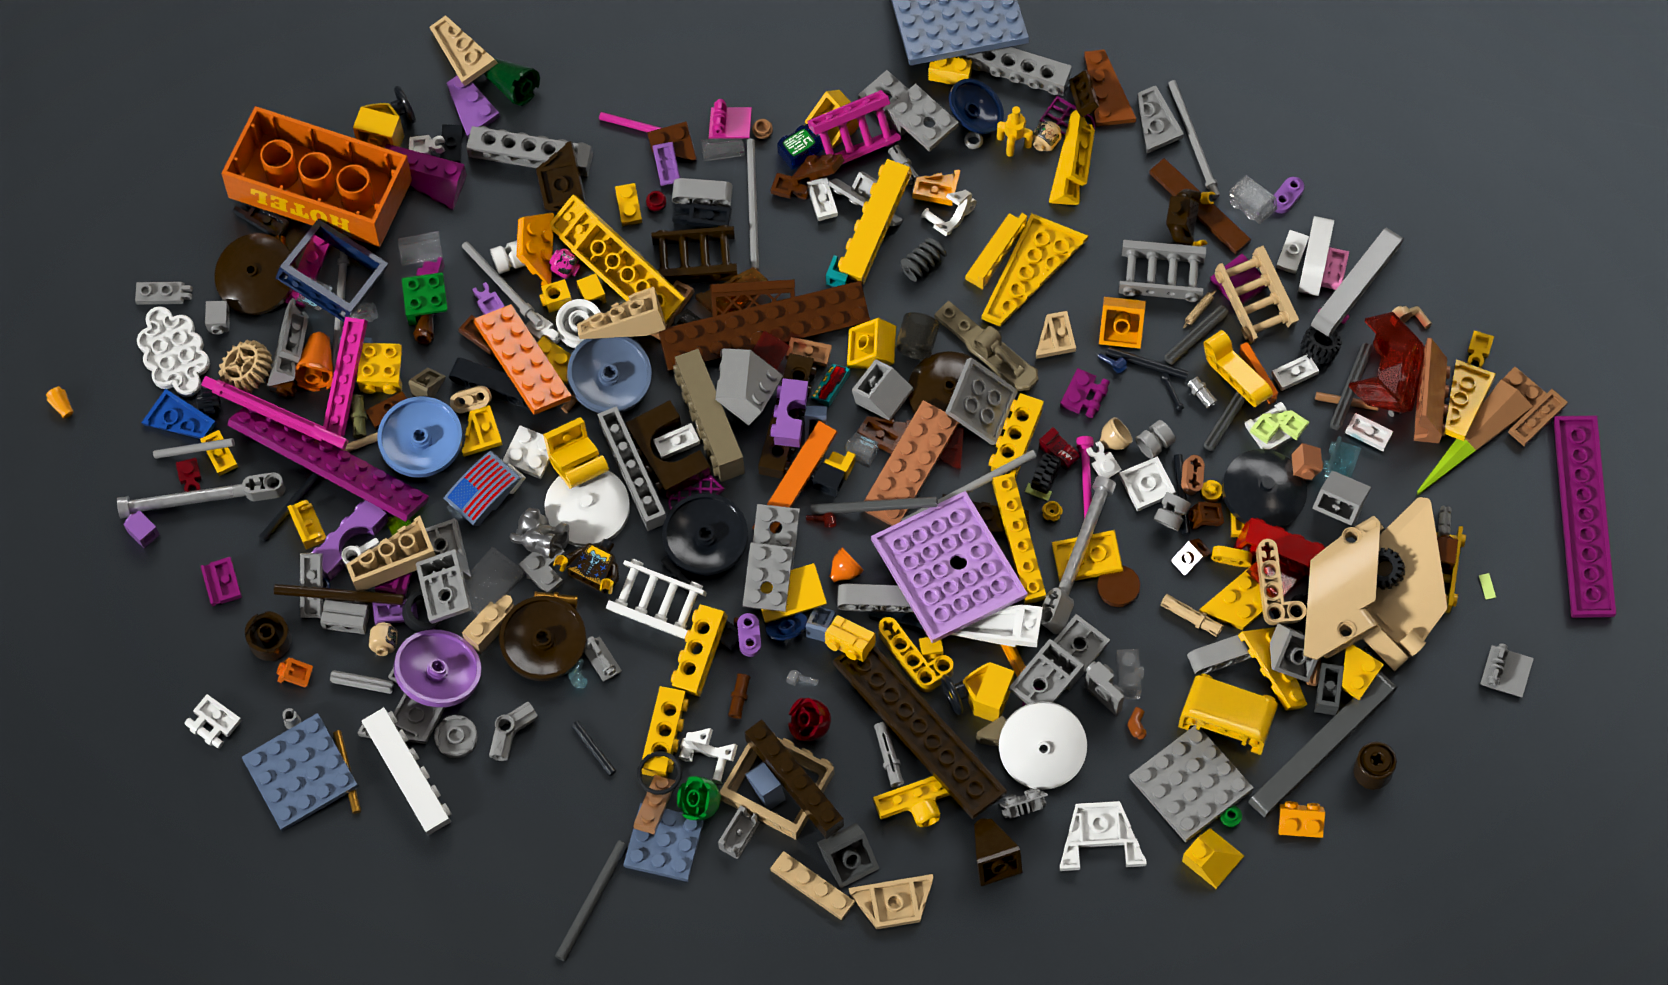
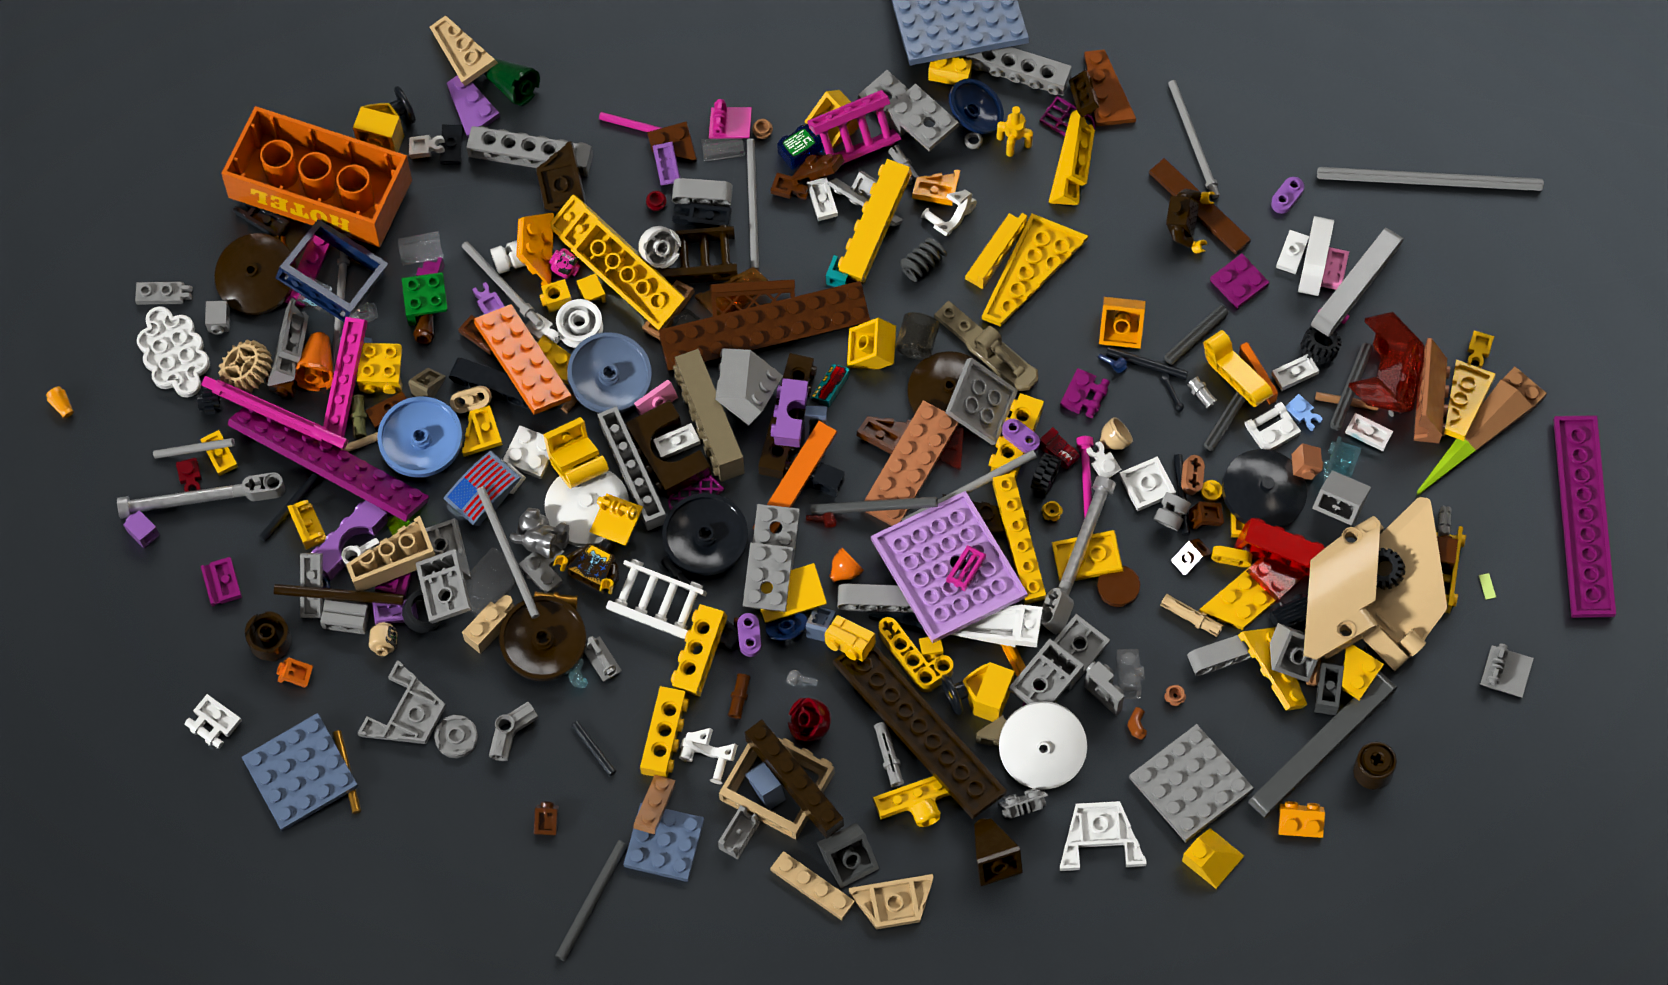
blue wing [141,389,217,439] -> none
light grey pin [282,708,301,729] -> none
light grey axle [330,670,394,694] -> none
white brick [362,708,452,835] -> none
magenta wedge [385,144,467,210] -> none
medium lavender dish [394,630,481,707] -> none
tan wedge [577,287,666,339] -> none
yellow plate [615,183,642,226] -> none
black piece [637,752,682,795] -> none
green cylinder [677,776,721,820] -> none
clear red plate [752,331,790,370] -> none
medium nougat plate [786,337,832,367] -> none
yellow panel [823,451,856,480] -> none
clear brick [844,432,878,468] -> none
light grey slope [852,359,914,421] -> none
yellowish green piece [1025,483,1052,501] -> none
tan head [1033,121,1062,152] -> none
tan wing [1036,311,1076,359] -> none
light grey fence [1119,240,1206,302] -> none
light grey wheel [1135,420,1176,459] -> none
light grey wing [1137,85,1184,153] -> none
yellow windscreen [1178,674,1278,755] -> none
tan piece [1183,290,1216,328] -> none
tan fence [1215,245,1299,344] -> none
green plate [1220,805,1242,827] -> none
clear brick [1229,175,1277,224] -> none
yellowish green tile [1250,410,1309,444] -> none
tan beam [1256,539,1307,625] -> none
tan plate [1390,306,1432,329] -> none
medium nougat plate [1508,389,1568,446] -> none
none -> light grey piece [477,486,540,619]
none -> reddish brown bracket [534,801,559,835]
none -> yellow hinge [589,493,643,546]
none -> bright pink plate [634,380,678,415]
none -> white cylinder [639,226,681,268]
none -> dark pink tile [946,545,986,591]
none -> medium lavender plate [1002,419,1040,454]
none -> nougat plate [1164,685,1186,706]
none -> light blue plate [1285,394,1323,431]
none -> light grey axle [1317,167,1544,191]

